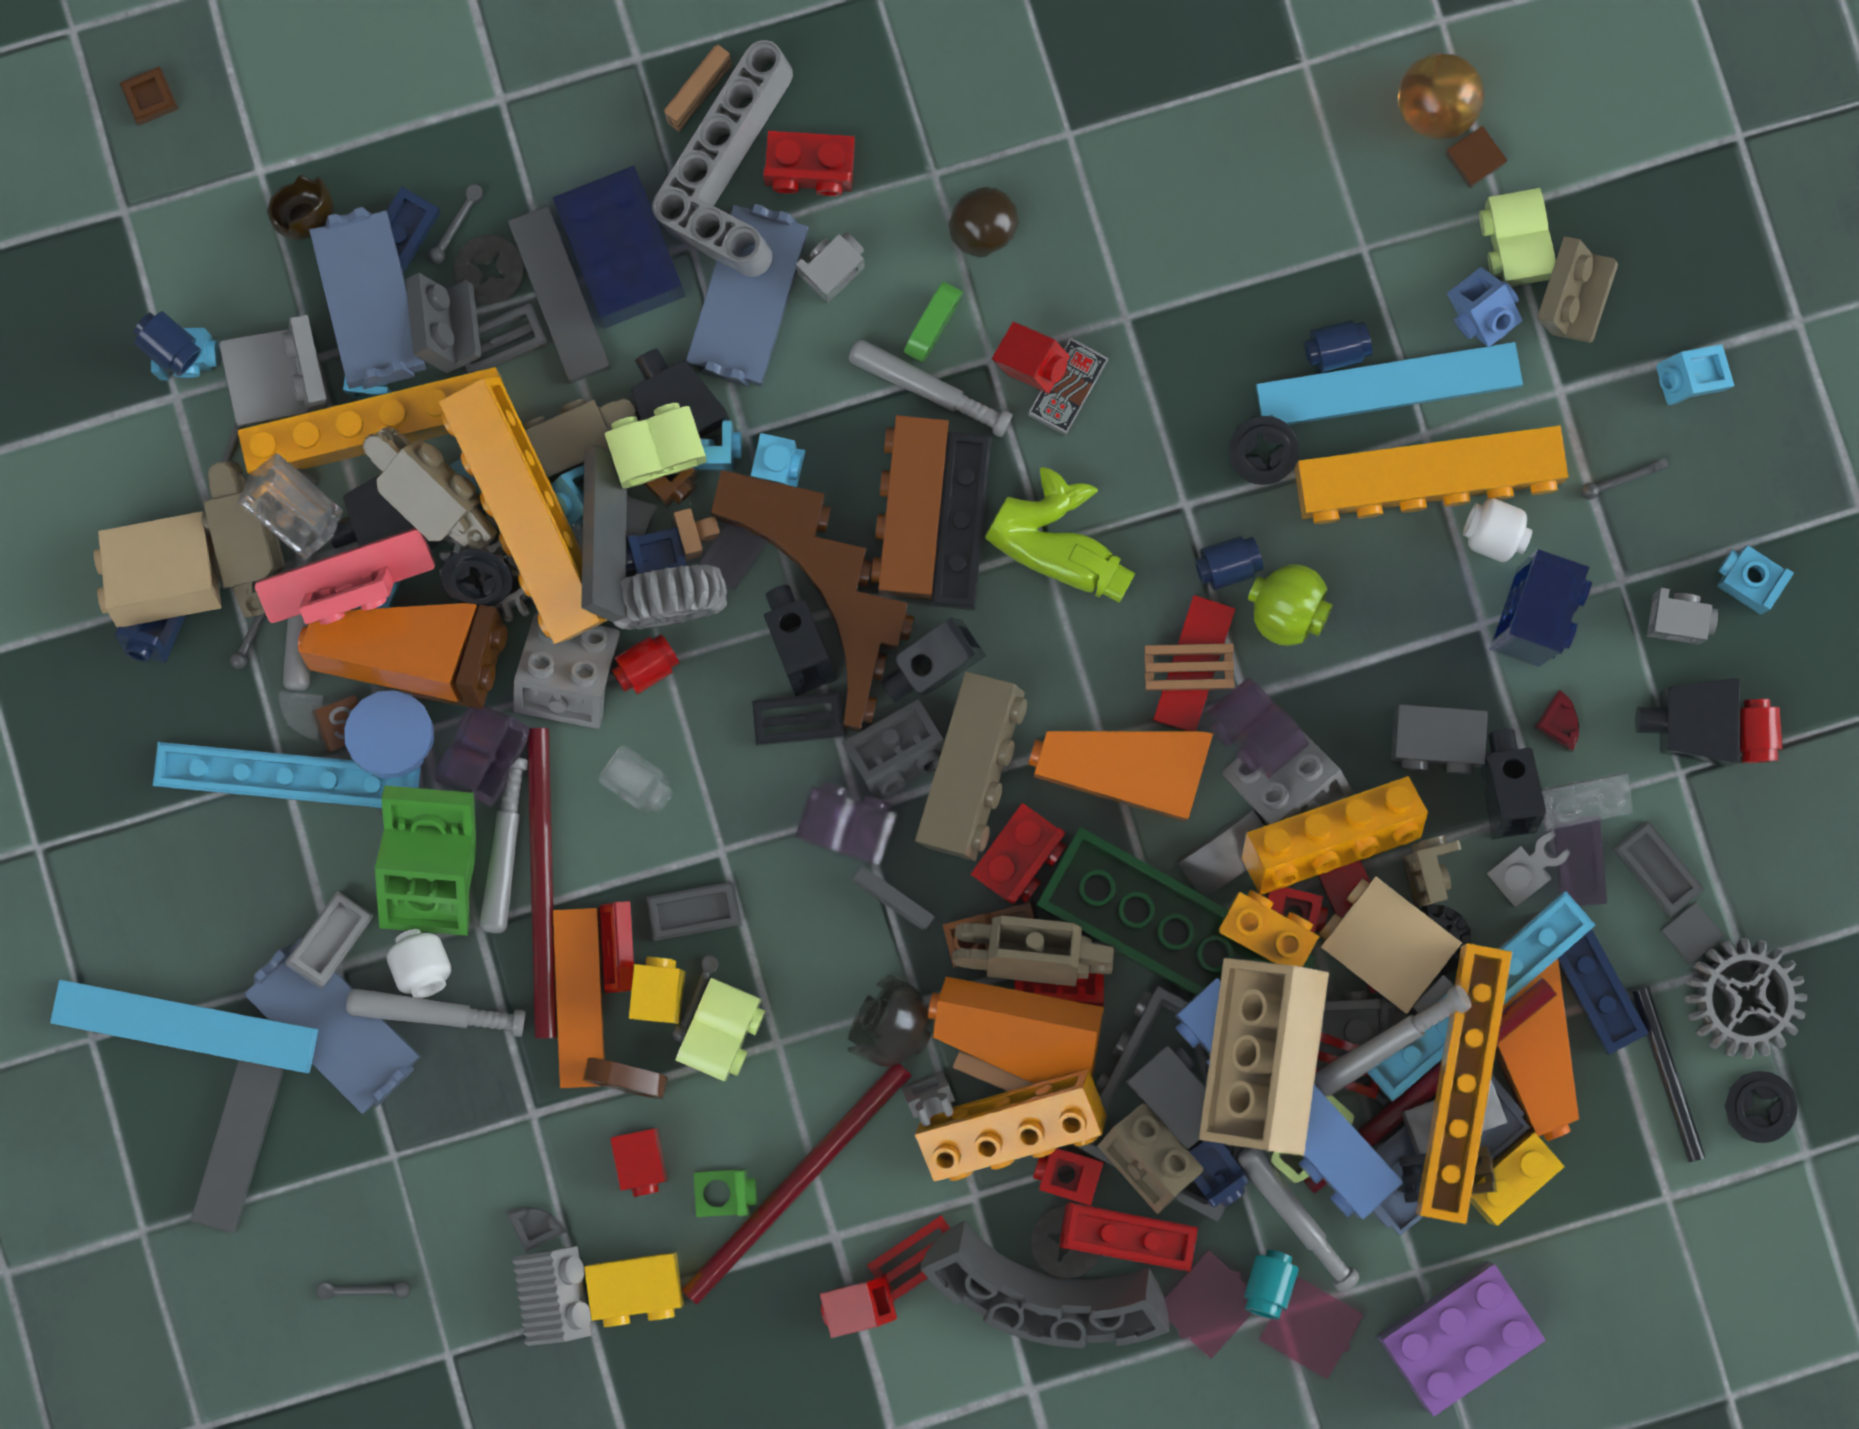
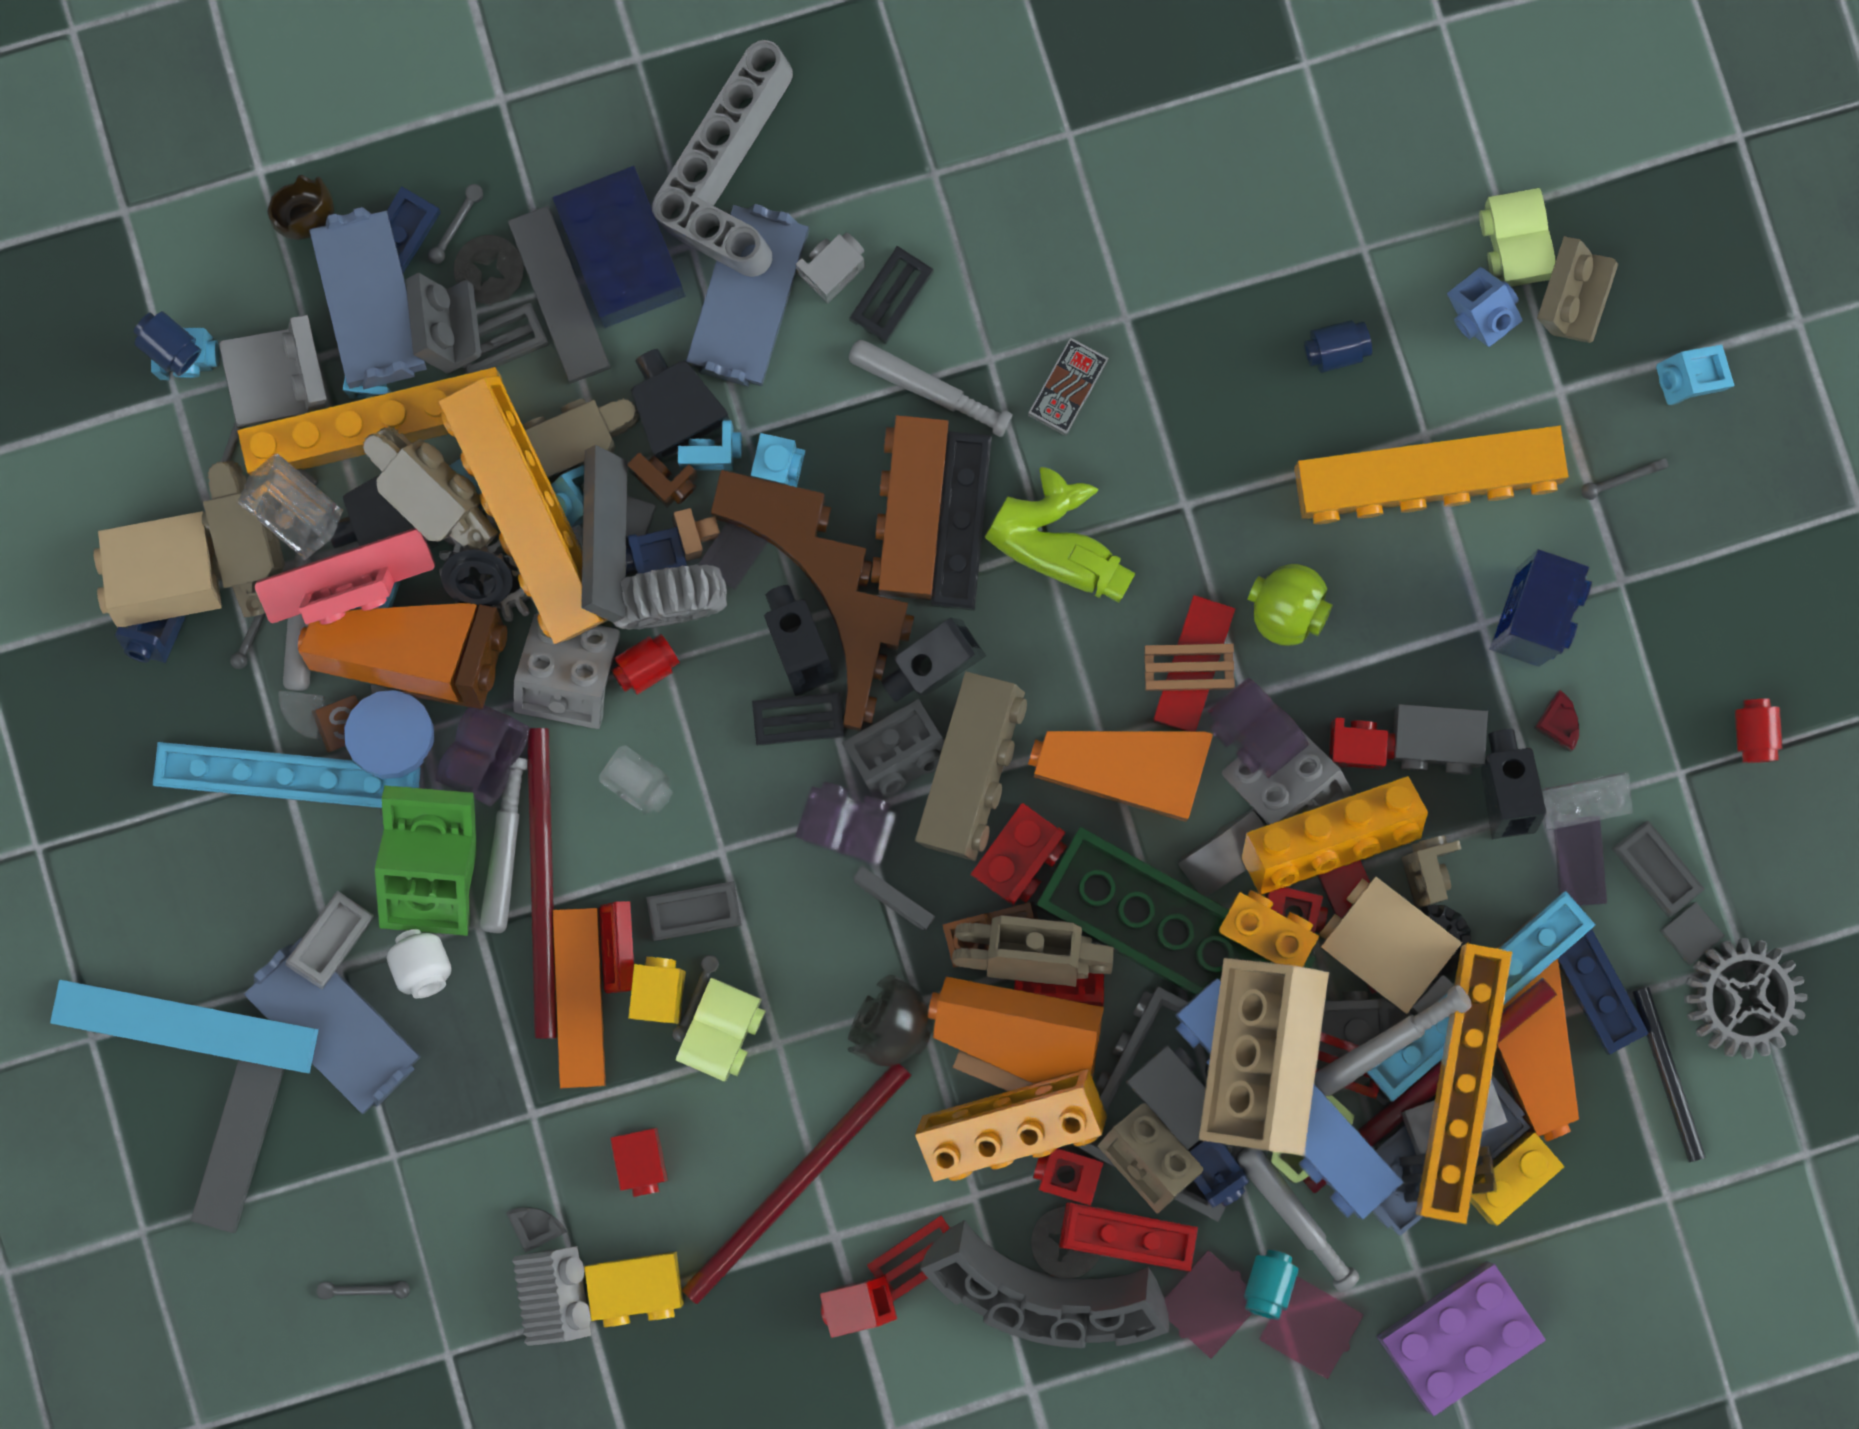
reddish brown tile [119,66,179,126] -> none
light grey piece [346,989,525,1037] -> none
reddish brown beam [583,1058,668,1099] -> none
yellowish green brick [604,403,707,489] -> none
medium nougat tile [664,45,732,132] -> none
bright green bracket [693,1169,757,1217] -> none
red bracket [763,131,855,197] -> none
light grey plate [902,1071,955,1126] -> none
bright green beam [904,281,963,363] -> none
dark brown hair [948,187,1019,257] -> none
red brick [991,321,1070,394] -> none
dark blue brick [1195,536,1263,590] -> none
black gear [1229,415,1299,485] -> none
medium azure tile [1255,342,1523,425] -> none
clear orange helmet [1398,53,1484,140] -> none
reddish brown tile [1445,126,1508,188] -> none
white head [1463,498,1532,562] -> none
light grey plate [1487,831,1570,908] -> none
black torso [1635,678,1740,766] -> none
light grey brick [1646,588,1718,645] -> none
medium azure brick [1717,545,1794,615] -> none
black gear [1724,1071,1798,1143] -> none
none -> black tile [849,246,934,344]
none -> red brick [1329,718,1395,770]

